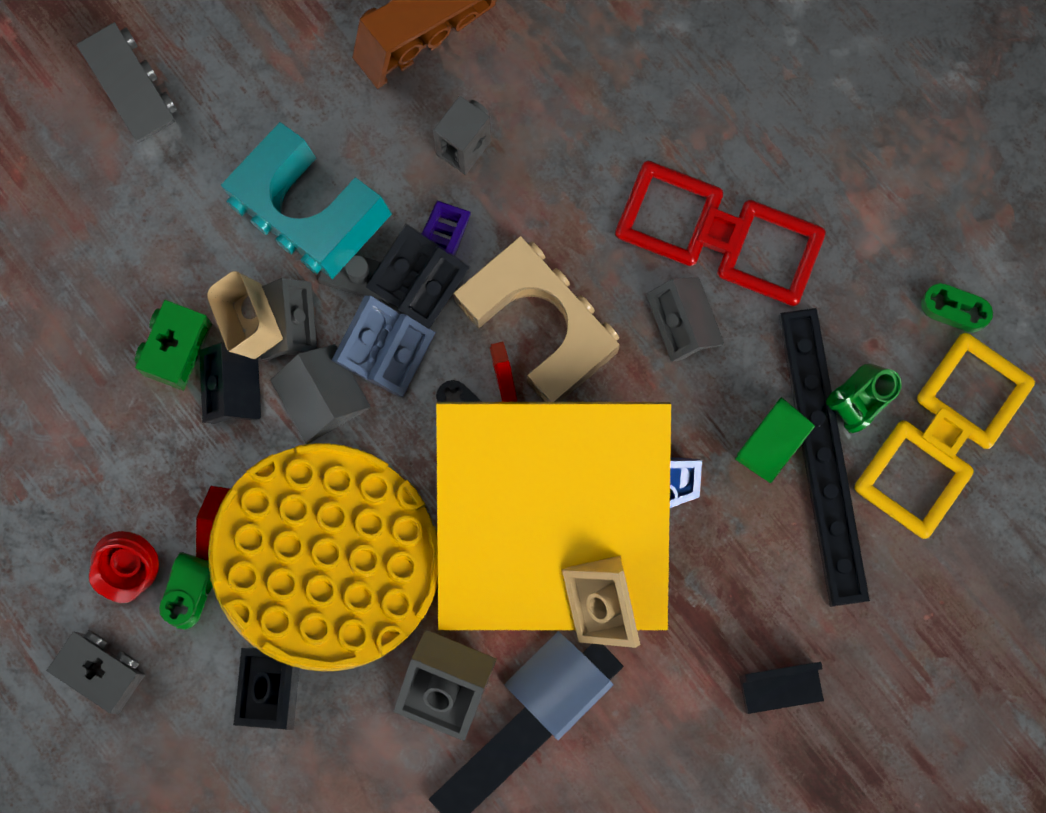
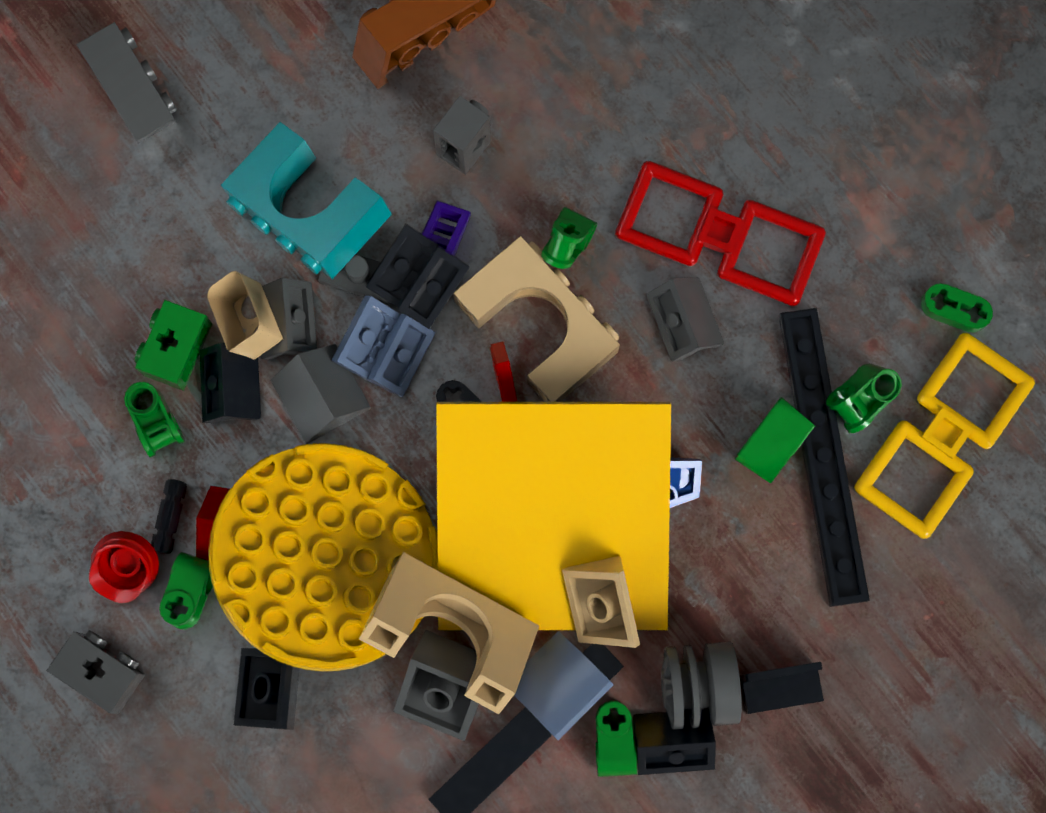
none -> green piece [124,382,185,458]
none -> black axle [151,479,187,554]
none -> tan arch [359,552,539,714]
none -> green piece [541,207,598,269]
none -> green piece [595,701,637,777]
none -> black panel [633,709,716,775]
none -> dark grey wheel [661,641,742,729]

